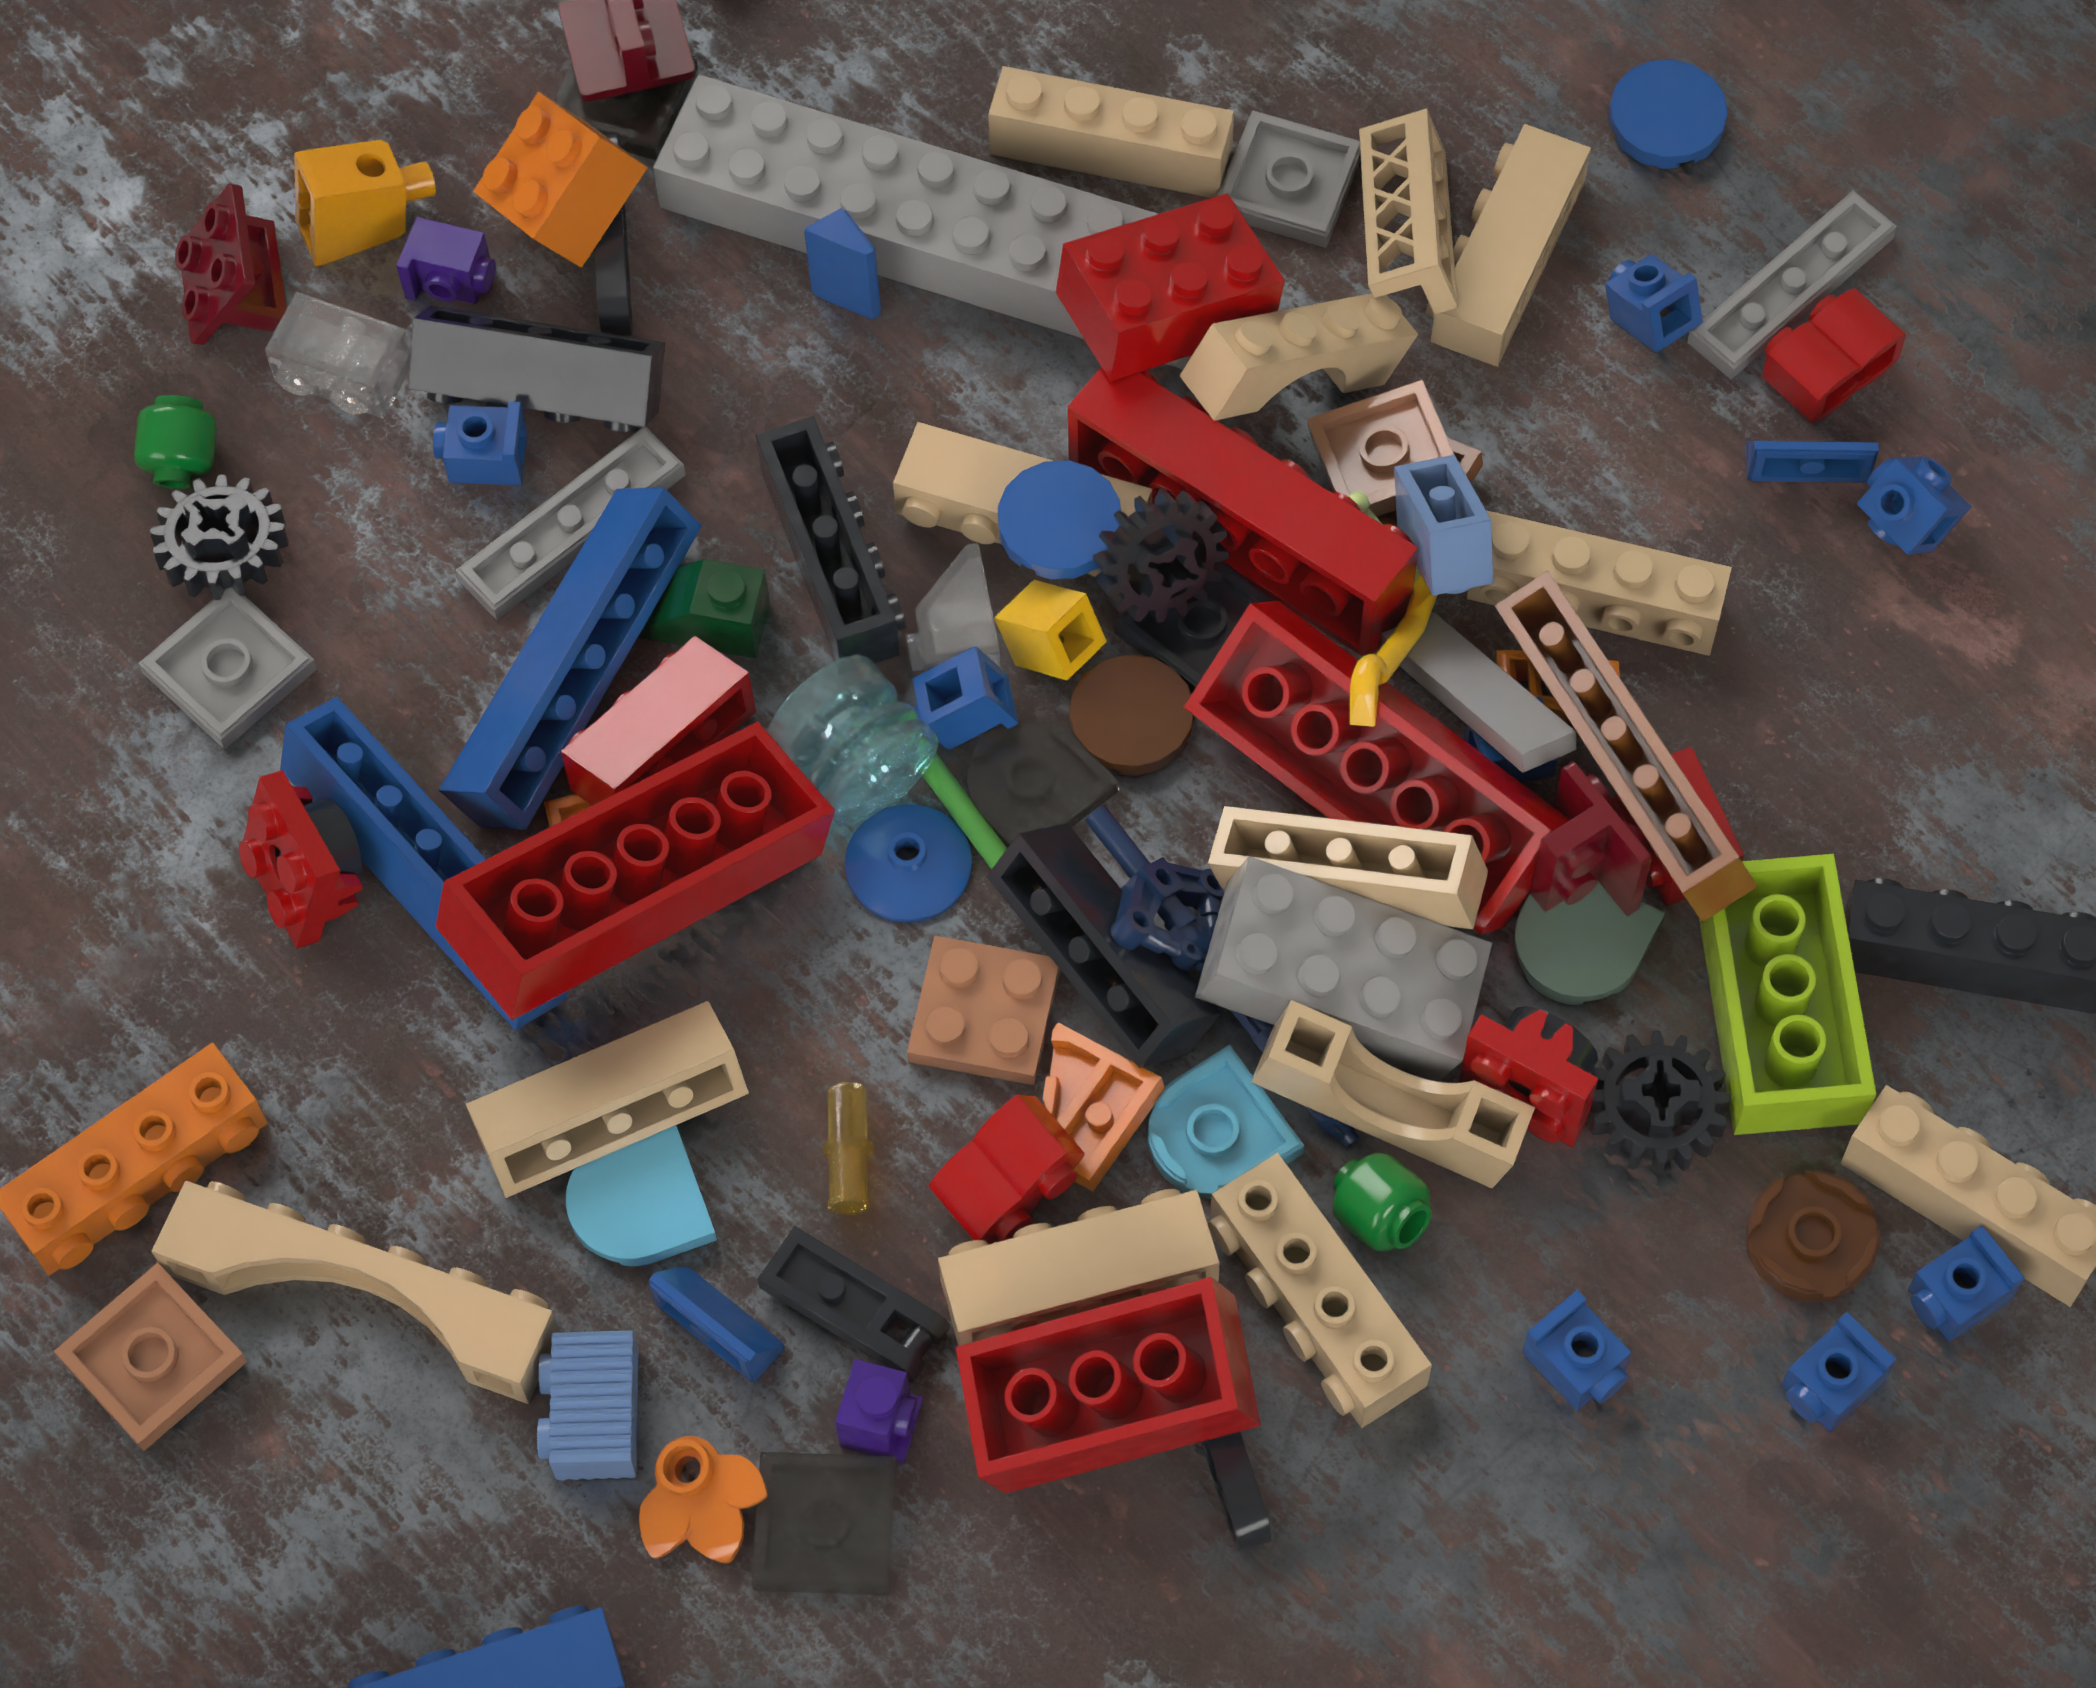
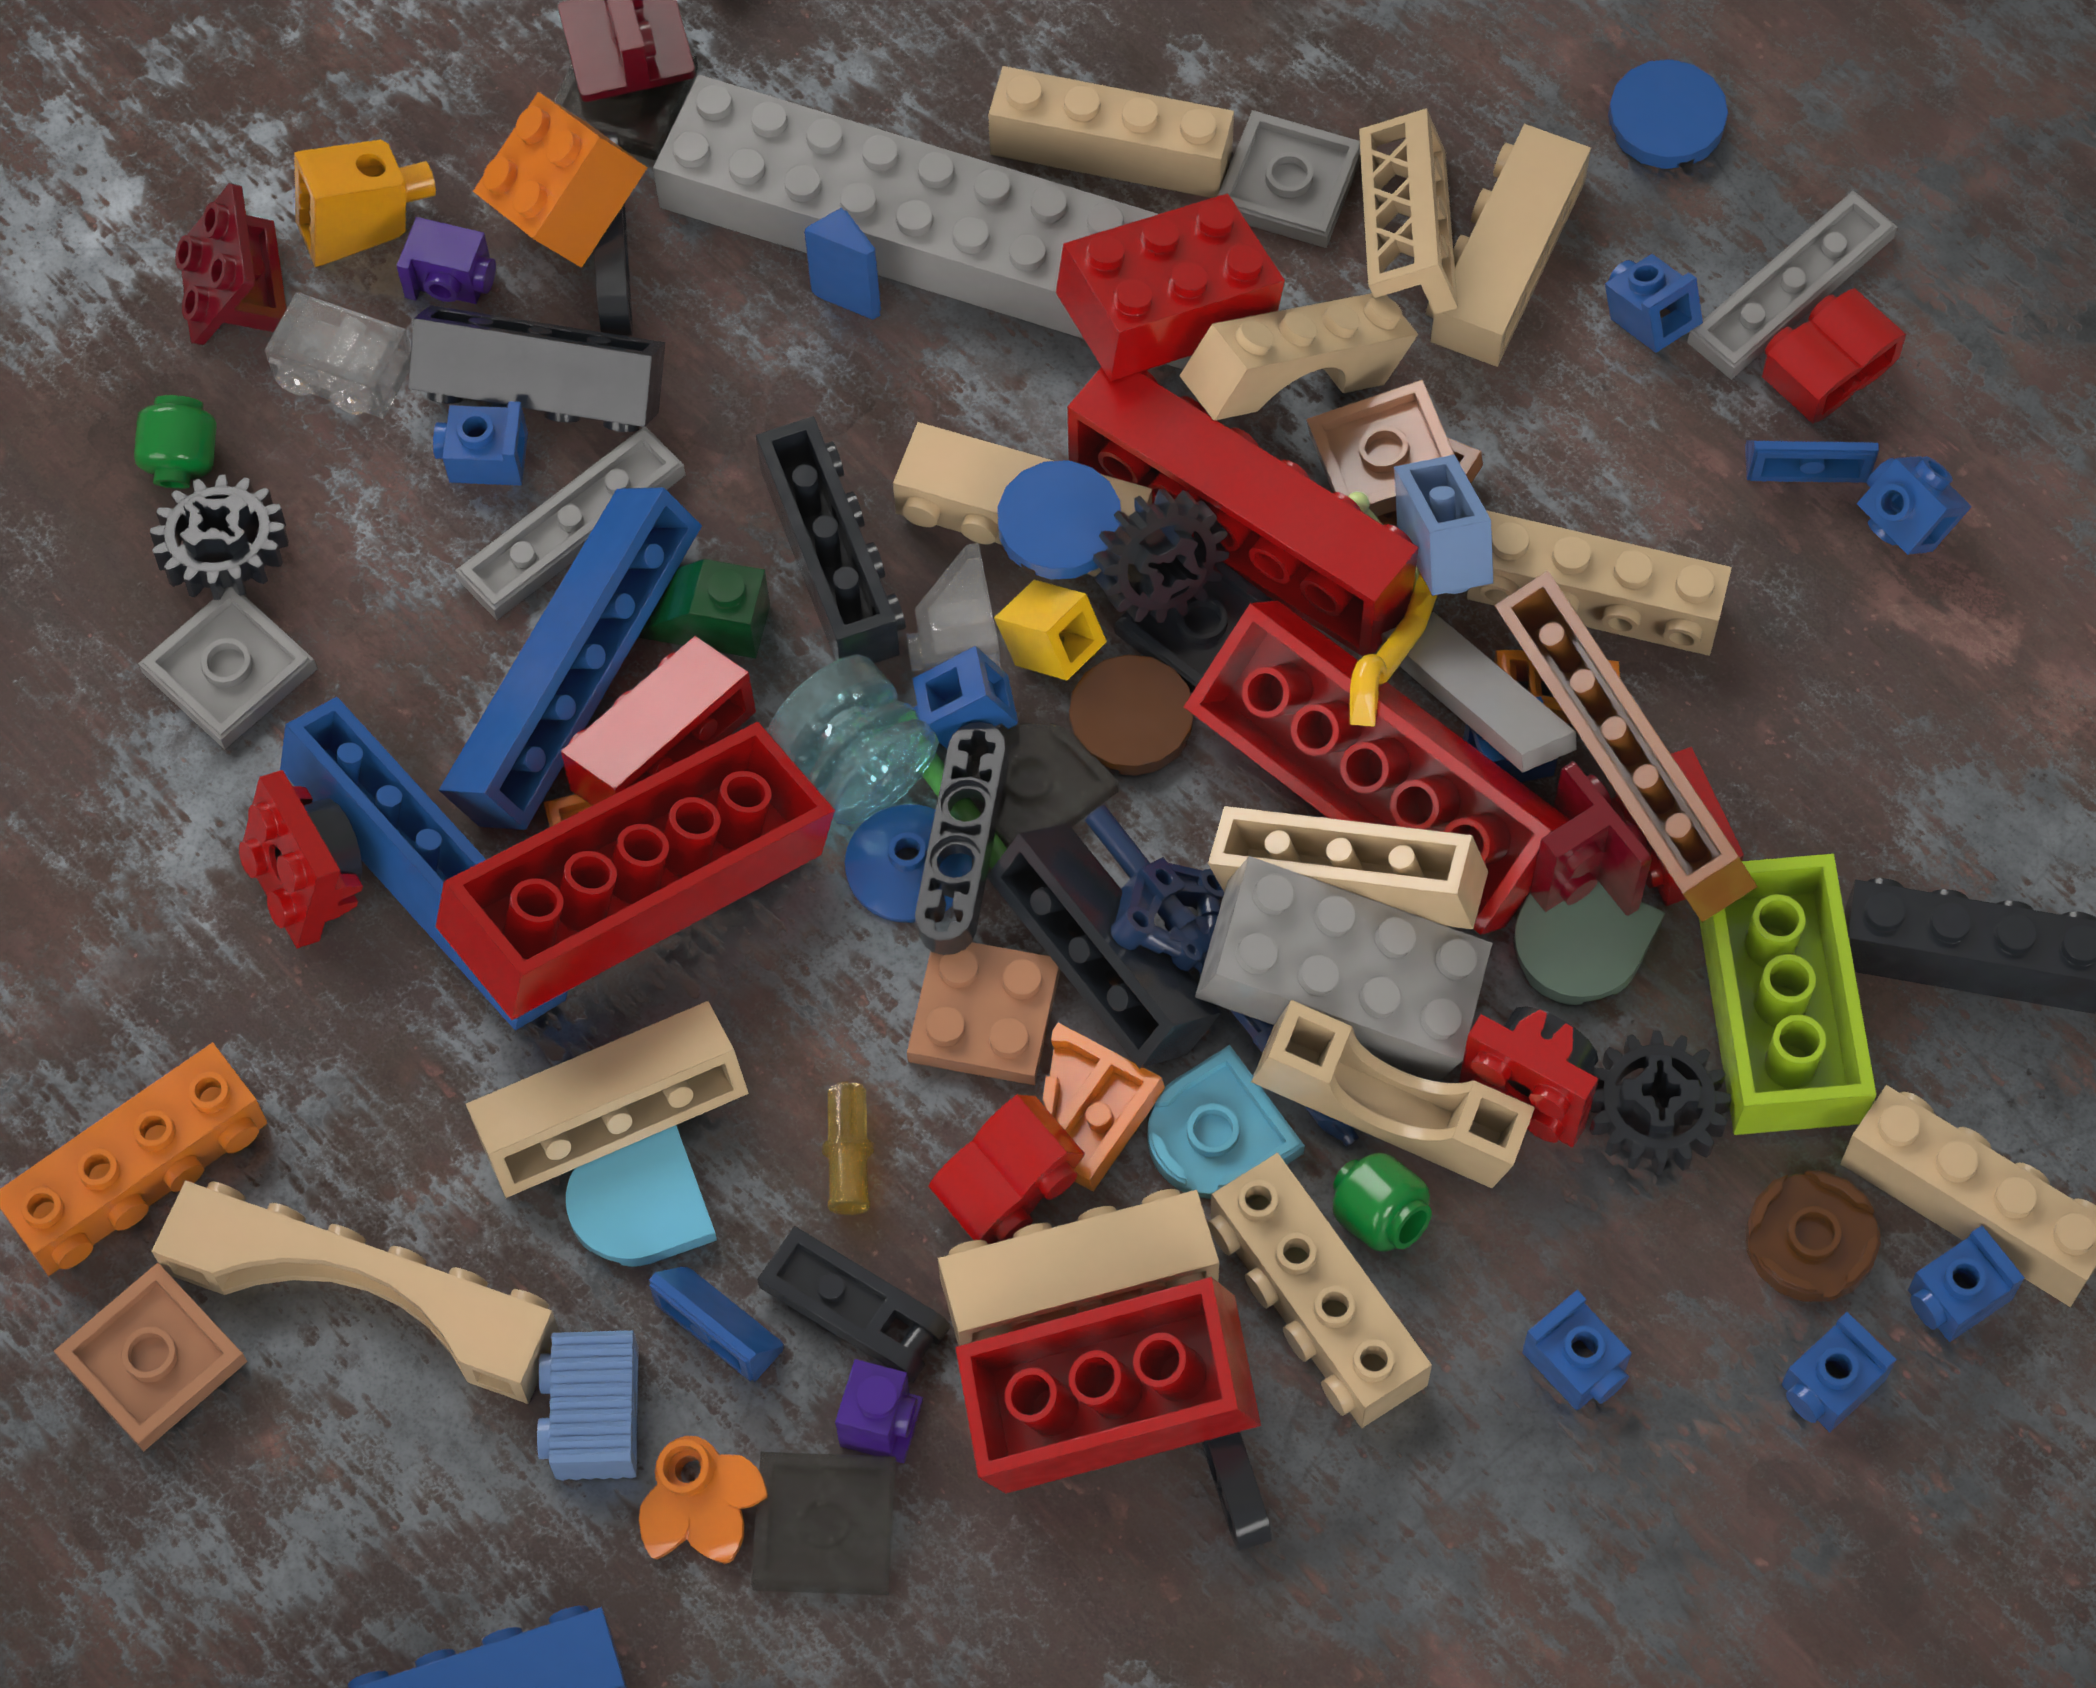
none -> black beam [915,722,1008,955]

